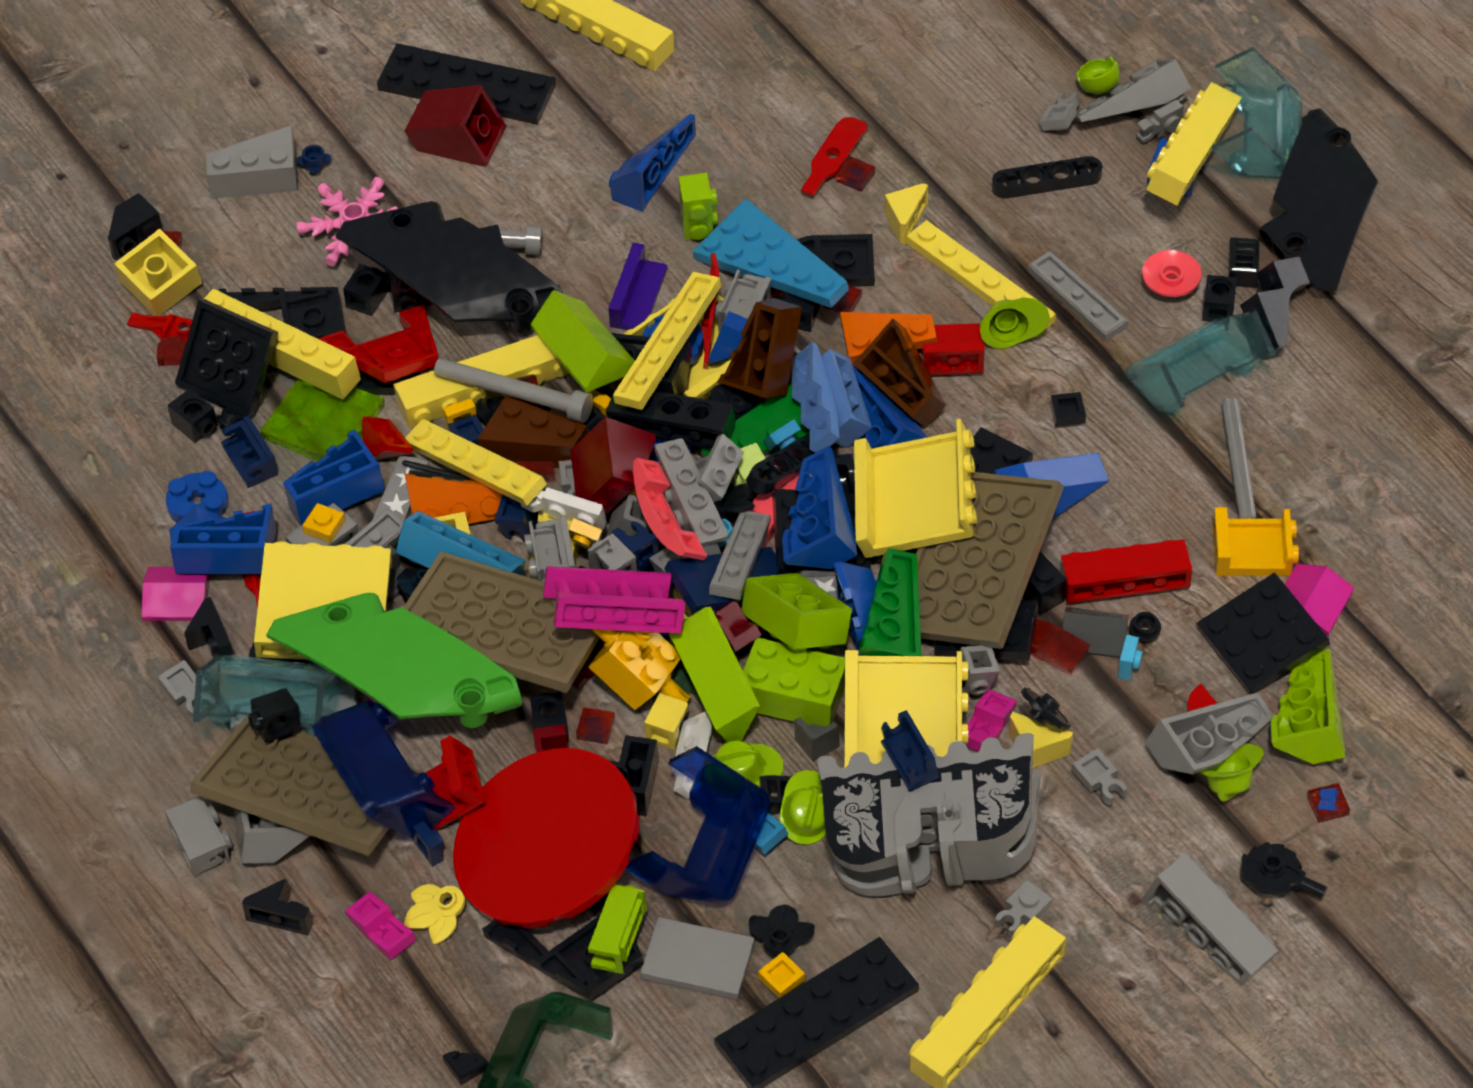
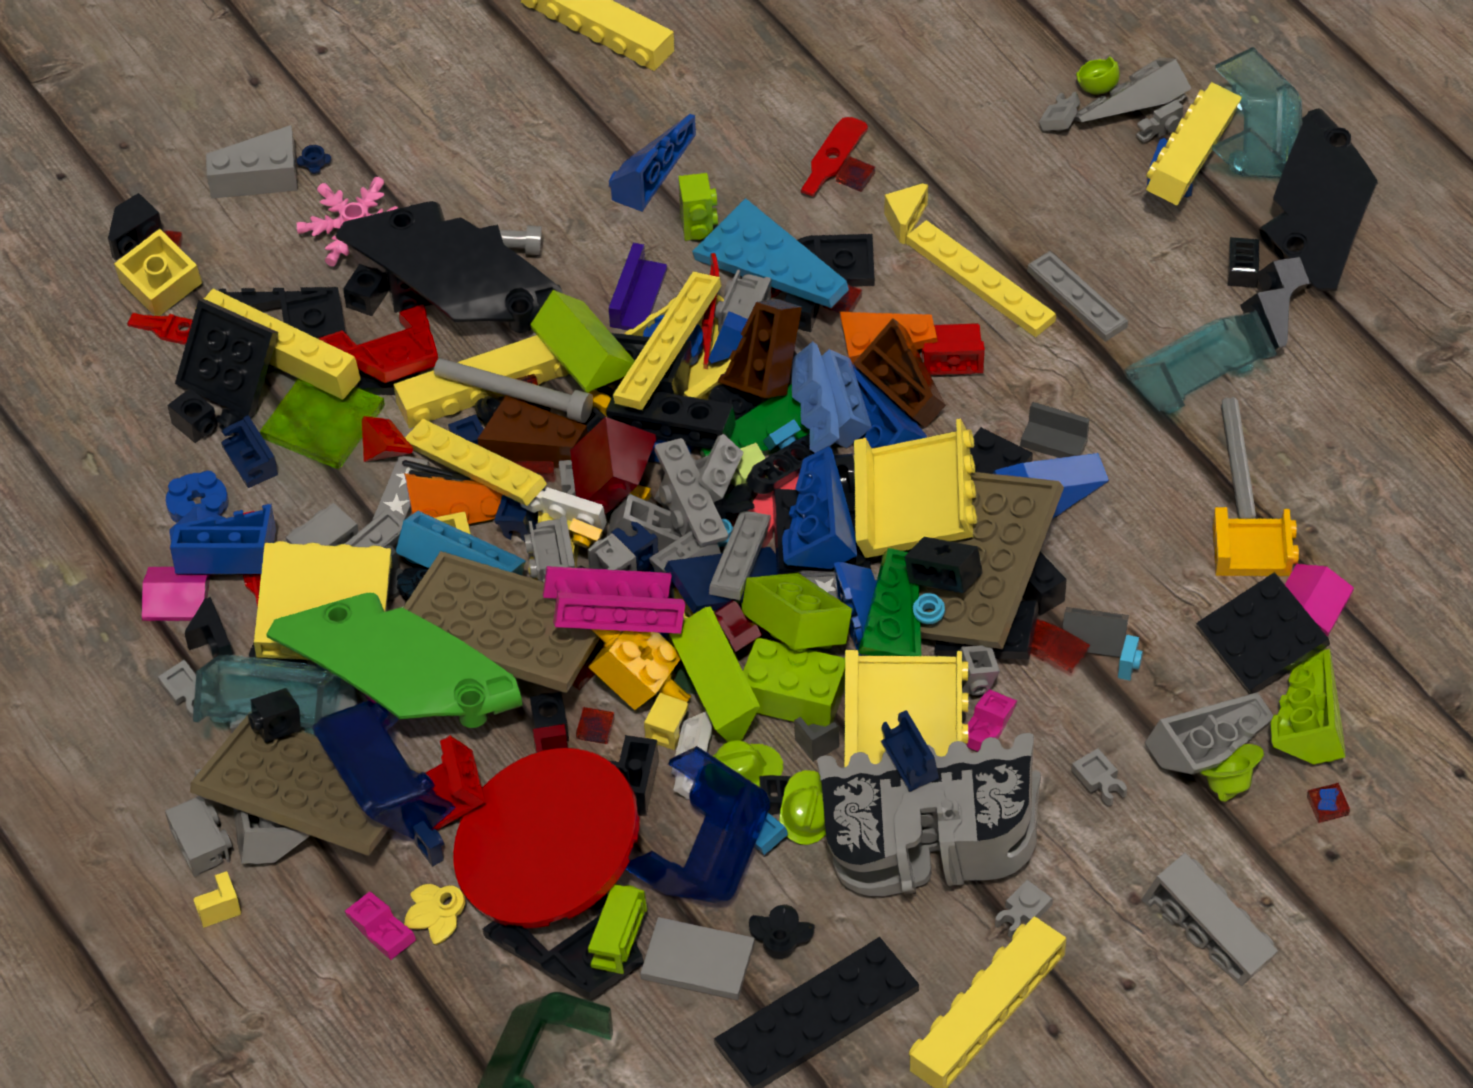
clear red tile [157,336,186,366] -> none
black slope [242,879,313,936] -> none
blue wedge [283,429,385,526] -> none
yellow plate [302,503,346,543] -> none
black plate [377,43,556,125] -> none
dark red slope [404,85,507,166] -> none
black tile [442,1051,490,1086] -> none
yellow plate [443,398,476,431] -> none
coral slope [633,458,707,560] -> none
yellow plate [758,952,805,998] -> none
lime piece [979,297,1050,349] -> none
black beam [992,156,1102,199] -> none
light yellow slope [1009,712,1073,768] -> none
black piece [1021,687,1071,730] -> none
black plate [1050,392,1086,426] -> none
red brick [1060,539,1193,604] -> none
black plate [1129,612,1161,642] -> none
coral dish [1142,250,1202,297] -> none
red tile [1187,684,1217,712] -> none
black brick [1202,275,1237,324] -> none
black piece [1241,842,1328,899] -> none
none -> light yellow panel [194,871,241,928]
none -> black brick [905,537,983,593]
none -> medium azure plate [913,593,945,624]
none -> dark grey panel [1020,402,1090,458]

